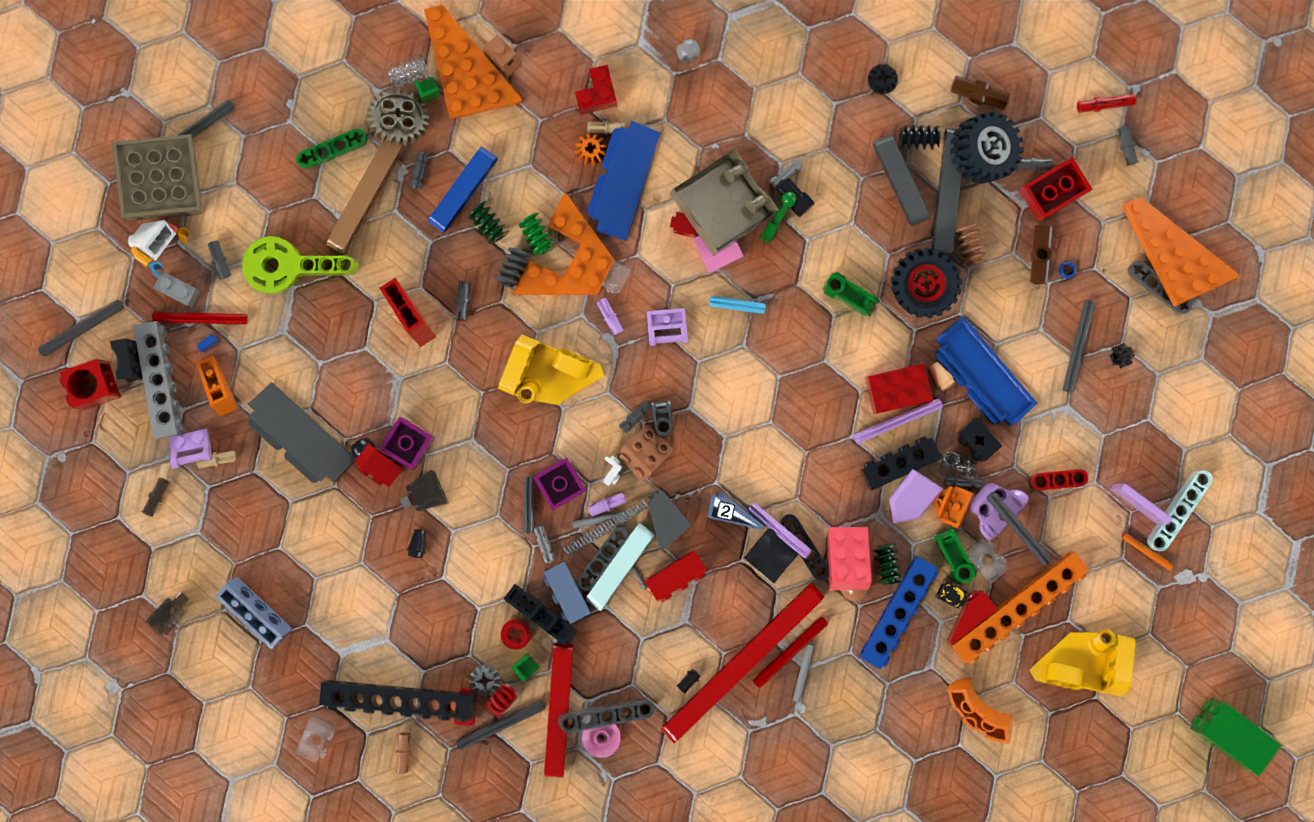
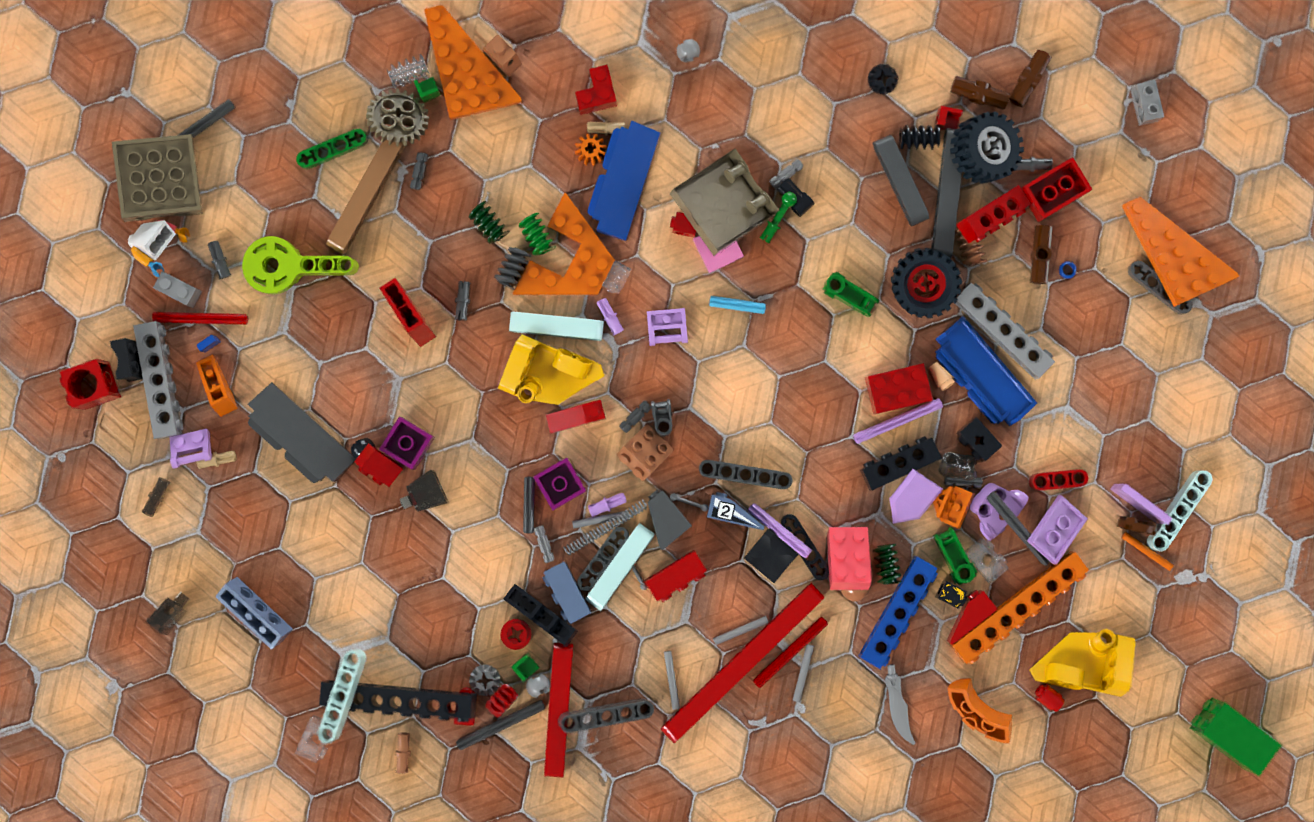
dark grey axle [38,300,124,356] -> none
black cone [407,529,426,558] -> none
blue beam [428,147,498,233] -> none
bright pink dish [582,718,621,758] -> none
white bracket [602,456,622,486] -> none
black pin [676,669,701,694] -> none
dark grey axle [1063,300,1095,393] -> none
red pin [1077,93,1136,113] -> none
black gear [1109,343,1135,368] -> none
dark grey pin [1117,125,1139,166] -> none
none -> light aqua beam [318,649,366,743]
none -> light aqua beam [509,312,604,341]
none -> light grey piece [526,674,551,698]
none -> red slope [546,400,606,434]
none -> light grey bar [664,651,680,710]
none -> light grey hinge [670,493,708,511]
none -> dark grey beam [699,460,793,489]
none -> light grey bar [713,616,769,645]
none -> light grey sword [885,664,915,745]
none -> red panel [935,106,963,130]
none -> red brick [956,185,1031,244]
none -> light grey brick [956,283,1055,379]
none -> reddish brown piece [1009,49,1052,107]
none -> lavender tile [1027,495,1088,565]
none -> red brick [1035,684,1065,712]
none -> reddish brown plate [1116,516,1157,536]
none -> light grey brick [1130,80,1164,126]

